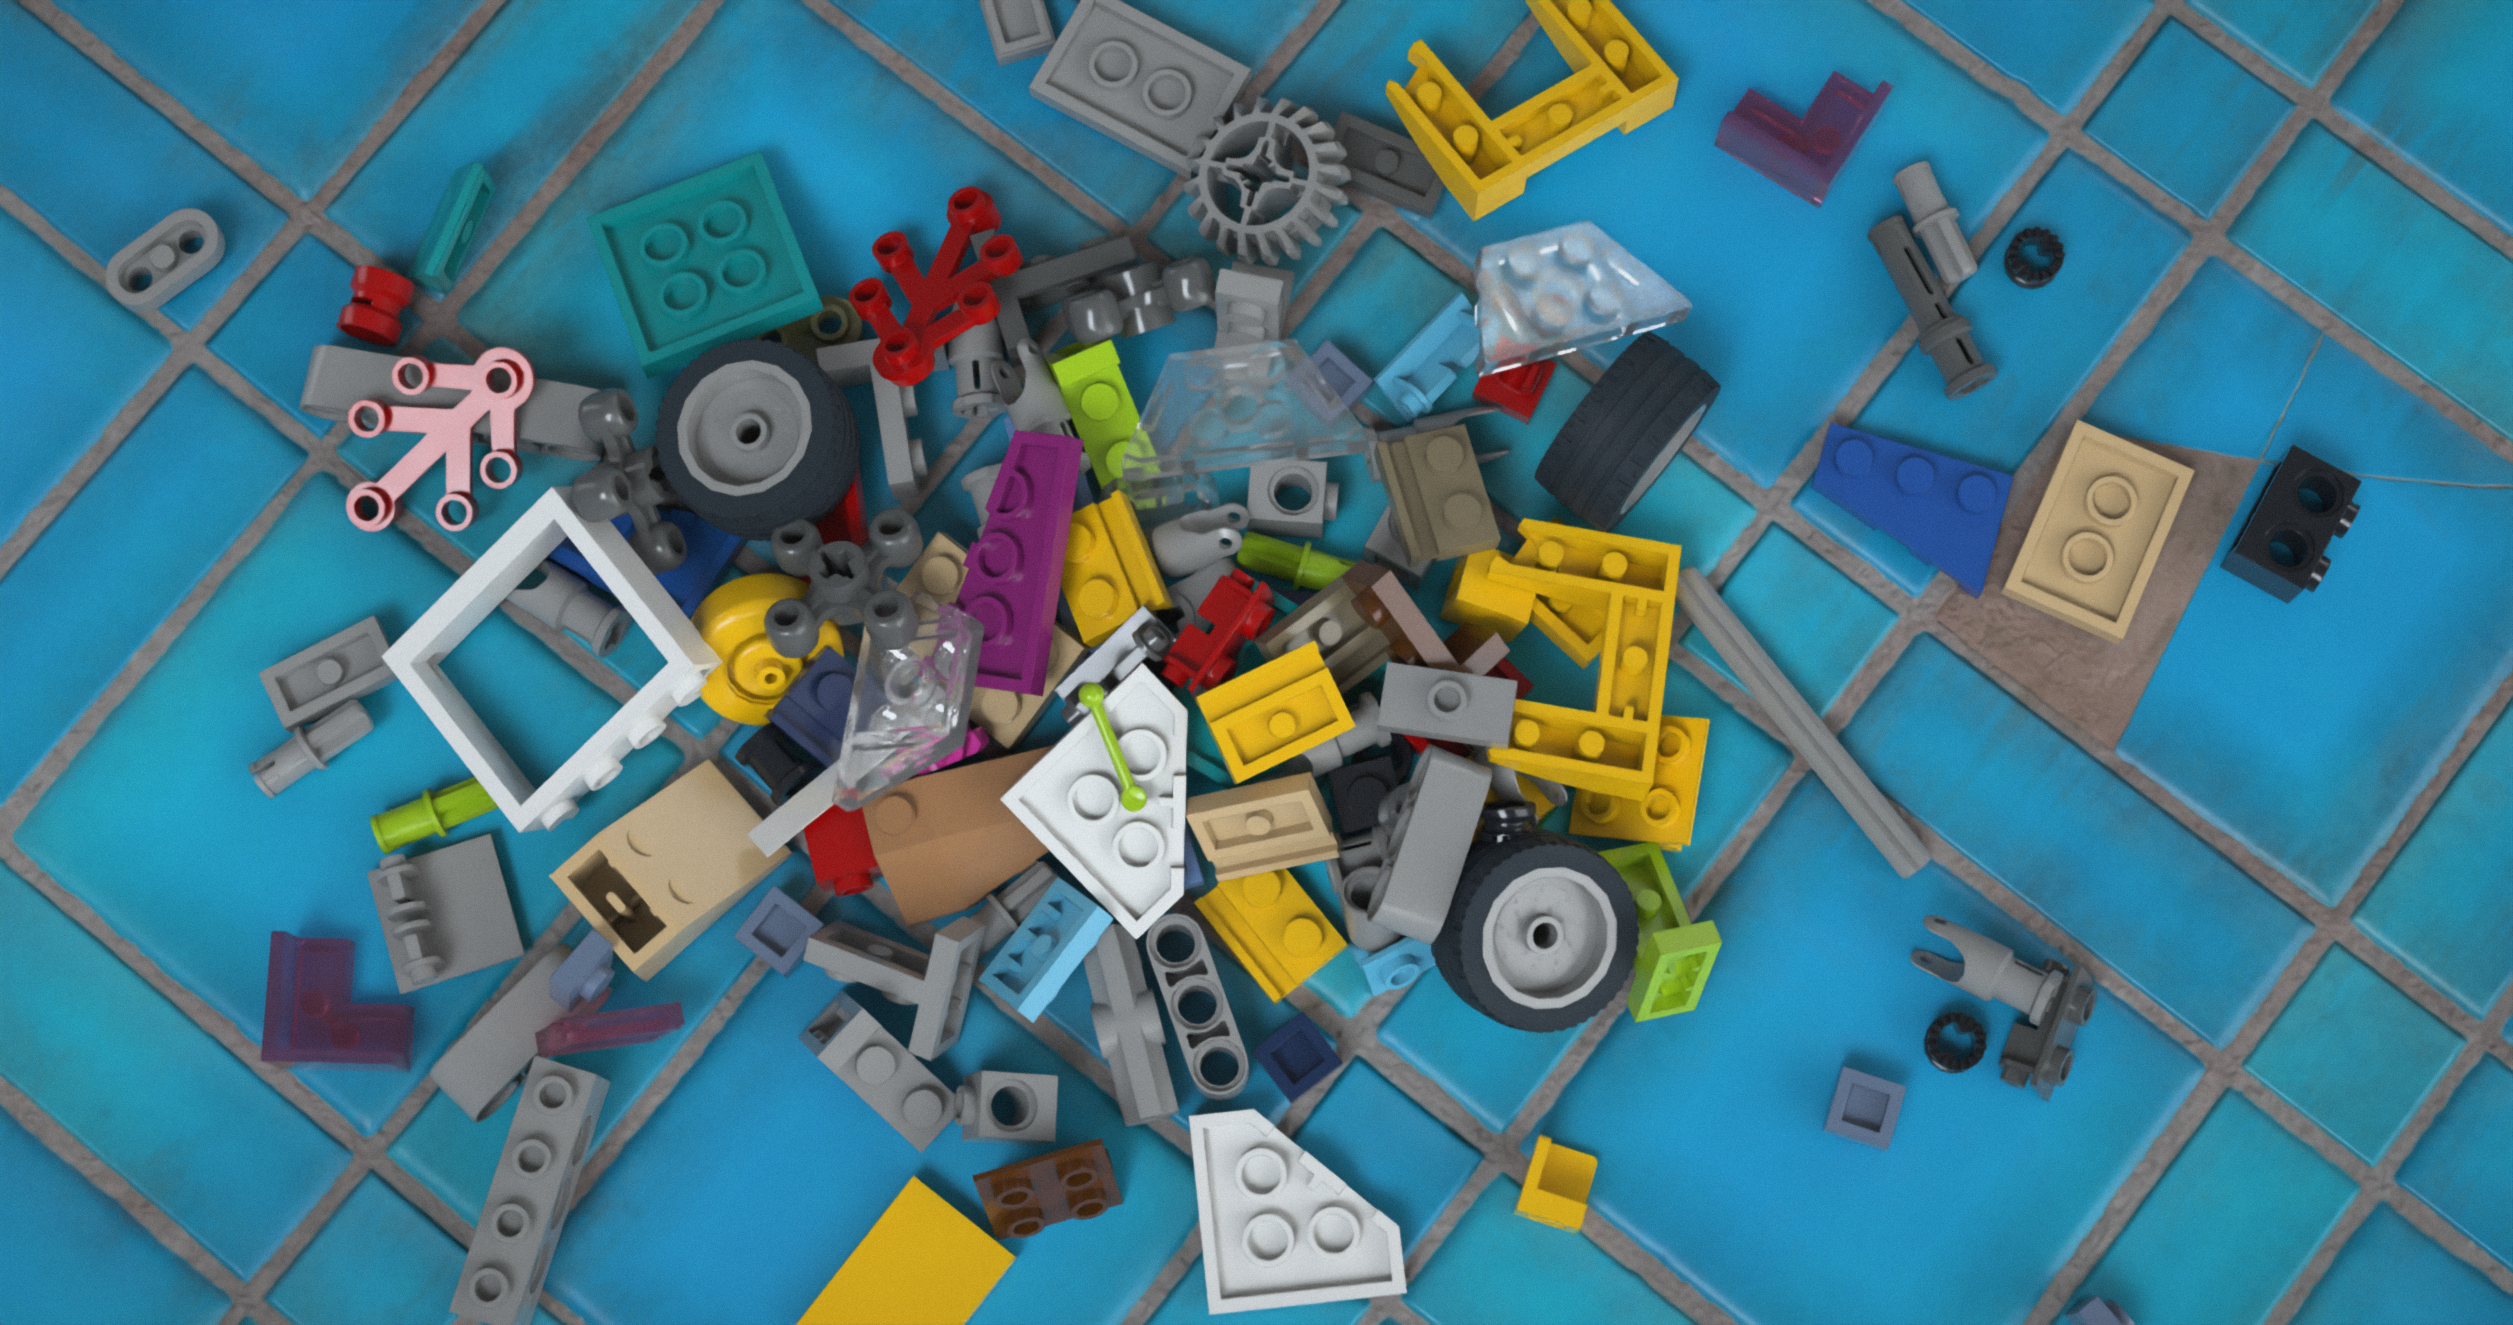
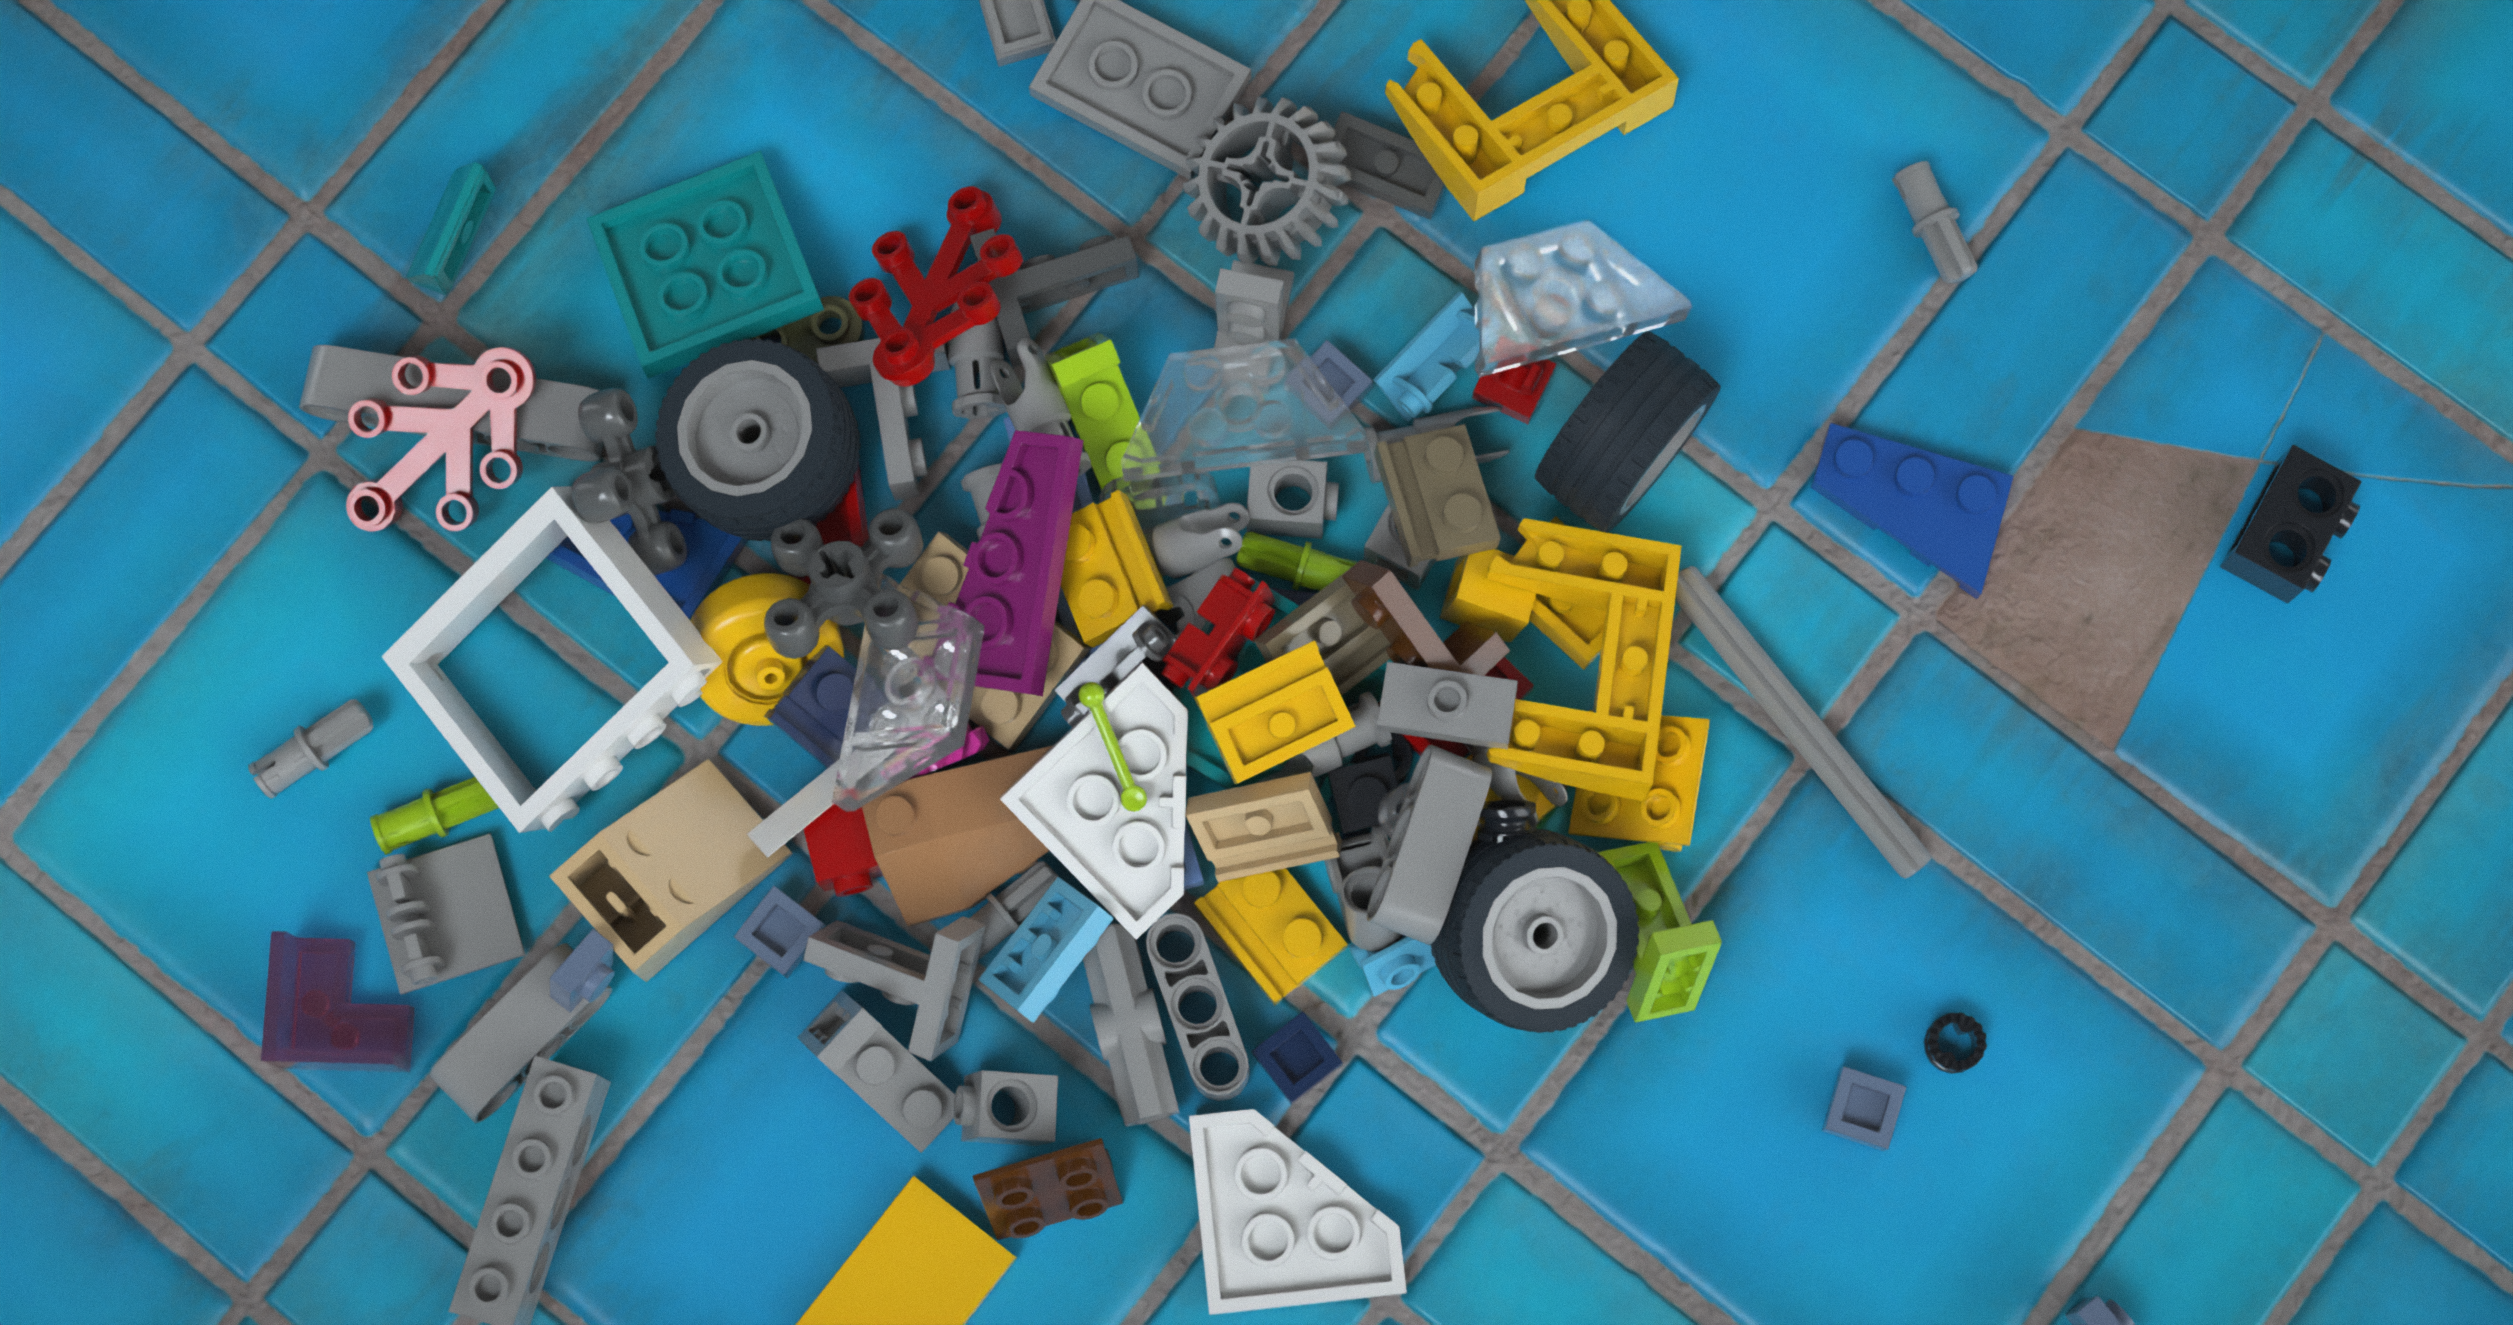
light grey plate [105,208,225,312] -> none
light grey plate [258,615,398,733] -> none
red wheel [336,265,416,347] -> none
light grey piece [505,558,633,658] -> none
clear pink tile [535,1002,685,1058] -> none
black bush [735,723,821,806] -> none
dark grey gear [1062,255,1216,344] -> none
yellow panel [1513,1134,1598,1234] -> none
panel [1714,71,1894,209] -> none
dark grey pin [1867,215,1998,401] -> none
light grey piece [1910,915,2064,1027] -> none
dark grey hinge [1998,959,2097,1102] -> none
tan plate [2000,419,2195,645] -> none
black bush [2003,226,2065,290] -> none

